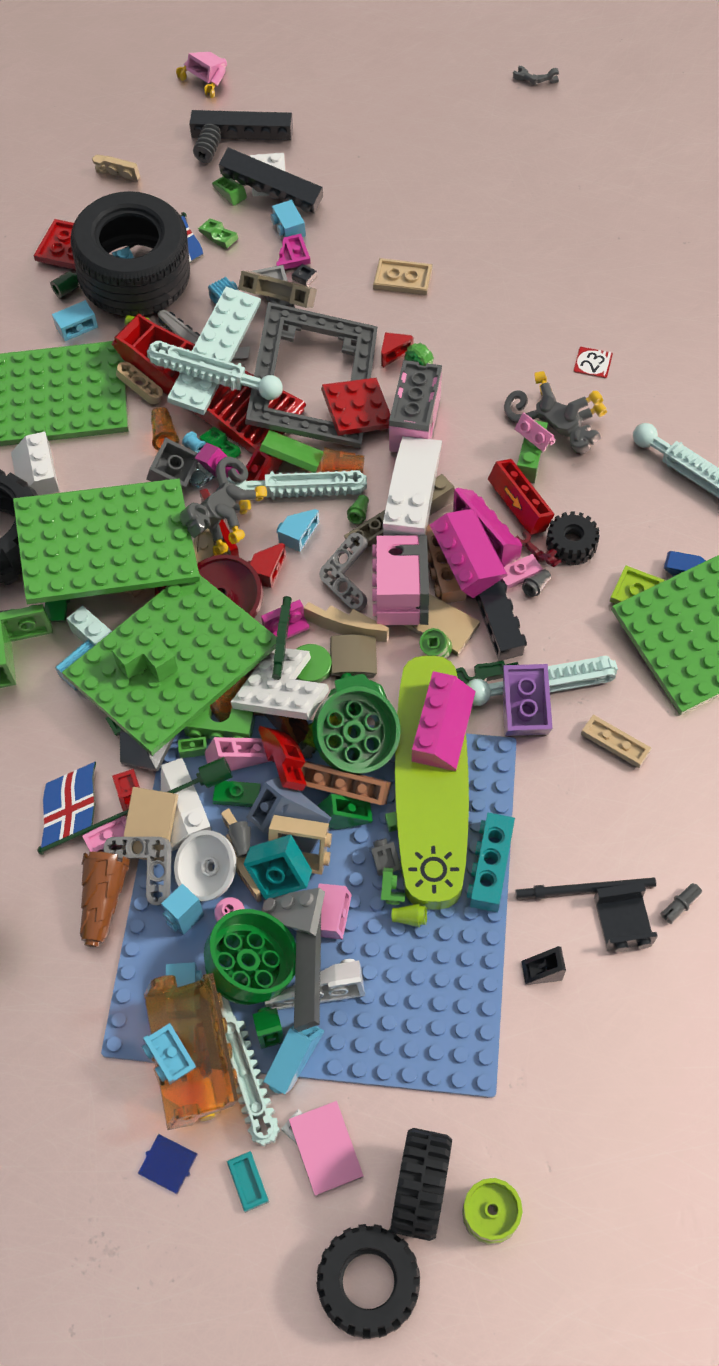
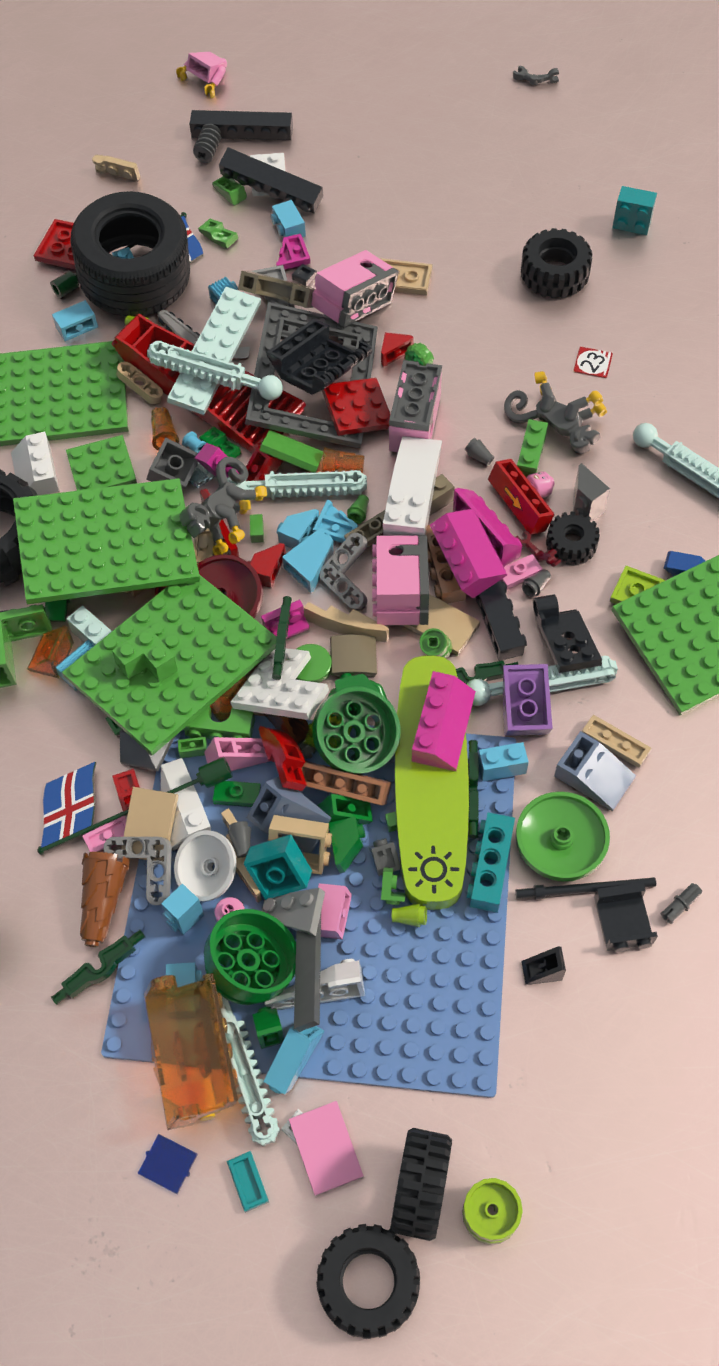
medium azure bracket [141,1023,196,1085] -> none
bright pink hinge [514,412,556,452] -> none
none -> clear orange slope [27,625,74,678]
none -> dark green piece [51,929,146,1005]
none -> bright green plate [66,435,137,491]
none -> bright green piece [250,514,264,543]
none -> black slope [266,318,372,395]
none -> medium azure slope [282,529,334,593]
none -> piece [311,250,399,327]
none -> medium azure wing [313,500,358,543]
none -> green slope [329,817,366,874]
none -> dark grey cone [465,438,495,466]
none -> dark green piece [468,740,479,838]
none -> medium azure brick [478,742,529,782]
none -> bright green dish [516,792,610,881]
none -> black tyre [521,228,593,299]
none -> bright pink head [526,471,555,498]
none -> black hinge [533,594,602,673]
none -> slope [554,731,636,811]
none -> dark grey slope [573,463,610,522]
none -> teal brick [612,186,657,235]

